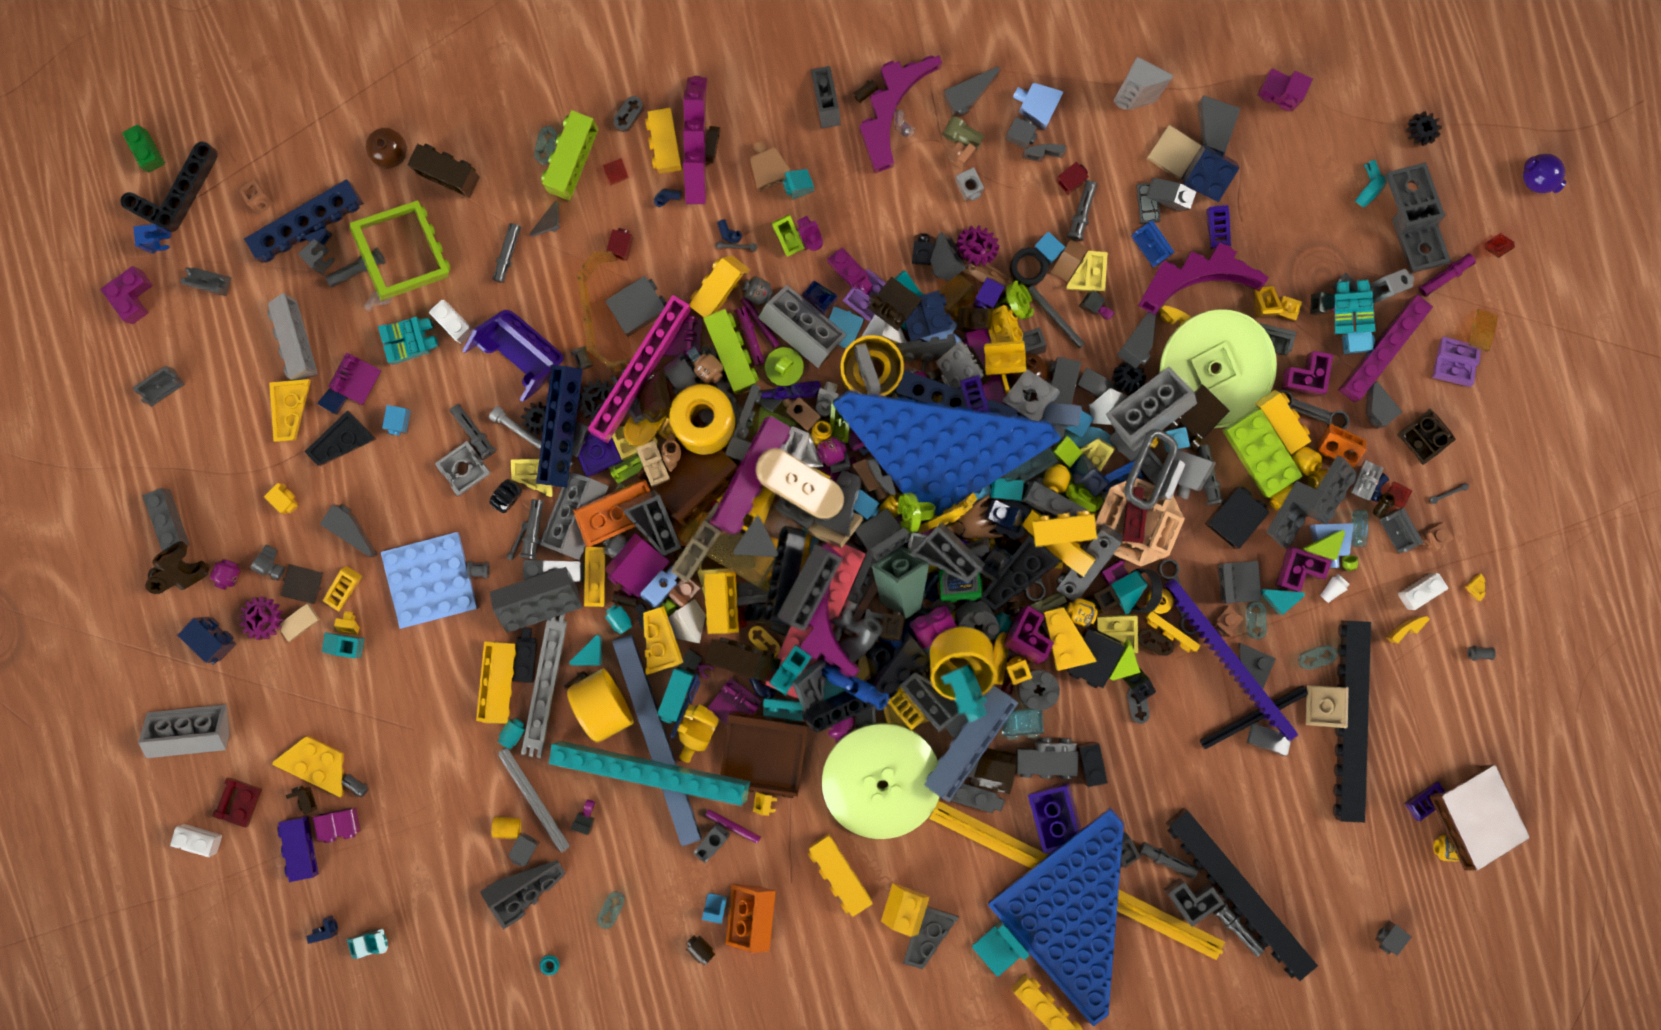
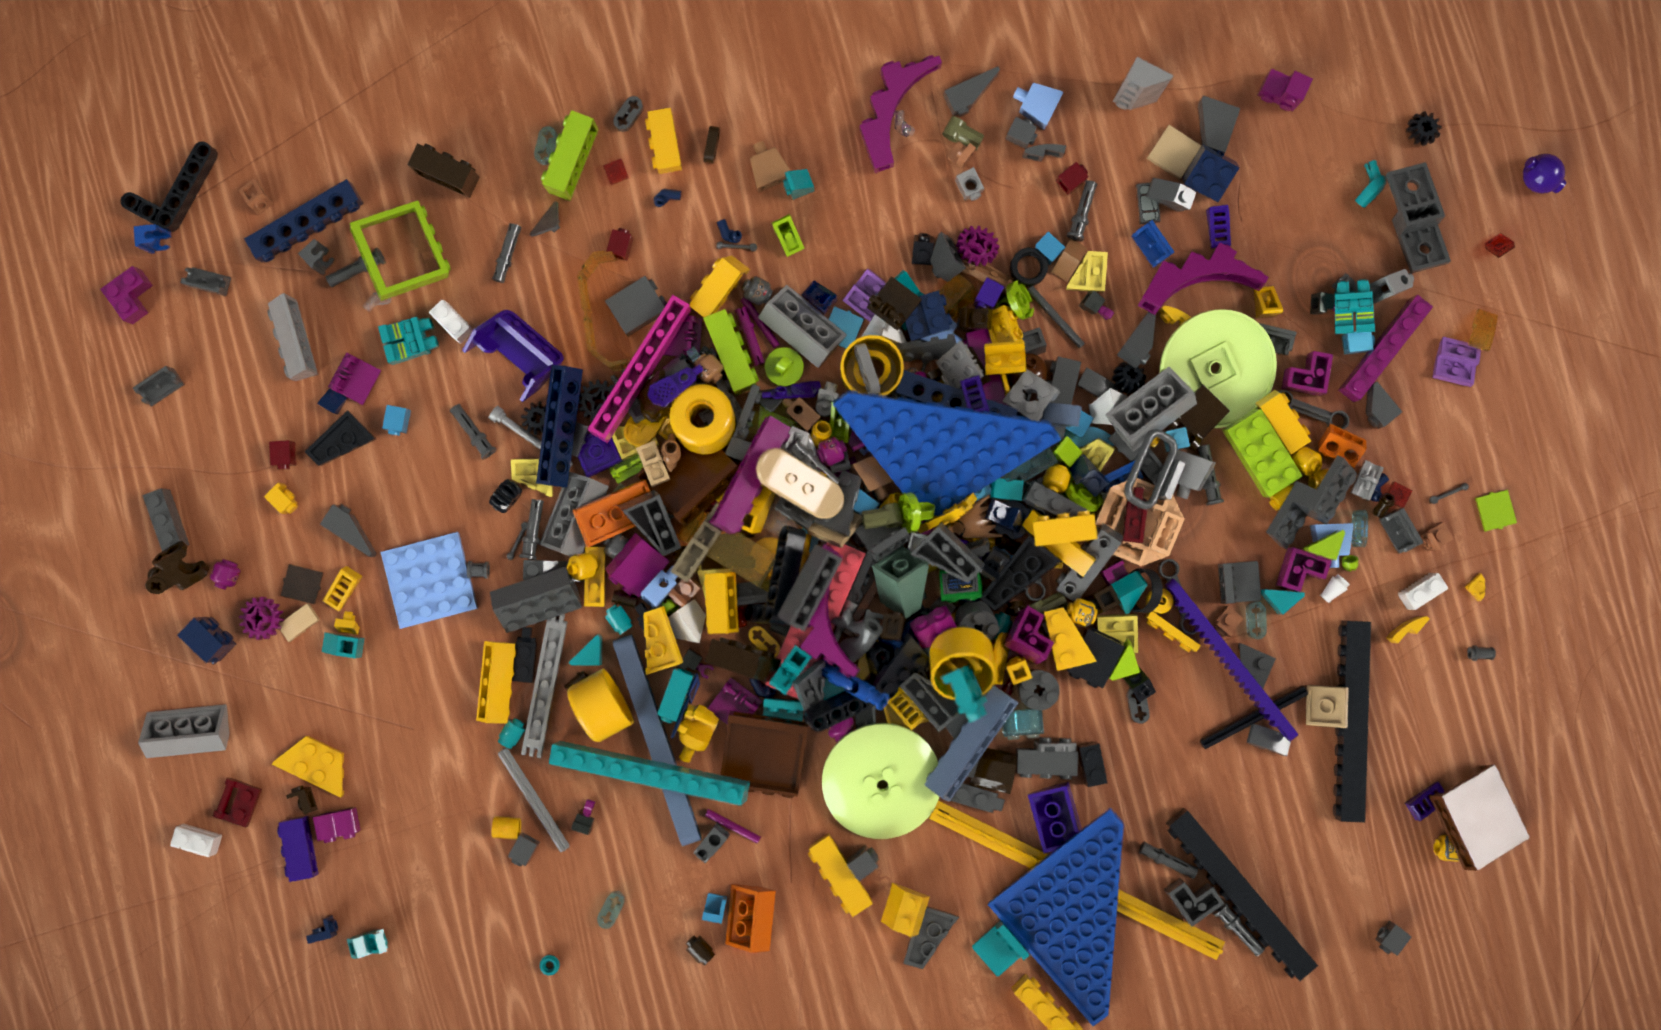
green brick [122,125,165,173] -> none
dark grey piece [251,544,285,581] -> none
yellow wing [269,379,311,442] -> none
dark blue slope [304,228,332,245] -> none
dark grey pin [342,774,369,798] -> none
reddish brown cylinder [366,128,407,169] -> none
light grey brick [435,441,492,496] -> none
dark grey wedge [480,860,566,930] -> none
dark grey bush [570,346,594,370] -> none
magenta arch [683,76,707,204] -> none
dark grey piece [733,516,778,557] -> none
yellow tile [753,792,777,816] -> none
magenta hips [797,216,823,251] -> none
dark grey slope [811,66,841,128] -> none
magenta hinge [827,247,873,295] -> none
dark brown pin [853,79,879,103] -> none
dark grey slope [866,458,896,495] -> none
dark blue arm [924,571,940,601] -> none
dark grey slope [1121,832,1141,868] -> none
dark brown beam [1138,629,1174,656] -> none
black brick [1205,487,1270,549] -> none
yellow tile [1278,296,1302,321] -> none
clear light blue beam [1298,645,1337,670] -> none
dark brown slope [1397,408,1456,465] -> none
magenta pin [1419,253,1476,297] -> none
none -> dark red brick [269,440,296,470]
none -> yellow head [567,553,598,580]
none -> dark purple piece [648,364,704,407]
none -> dark grey pin [786,437,840,484]
none -> dark grey brick [847,845,879,881]
none -> olive piece [861,503,904,530]
none -> lime piece [1475,490,1517,532]

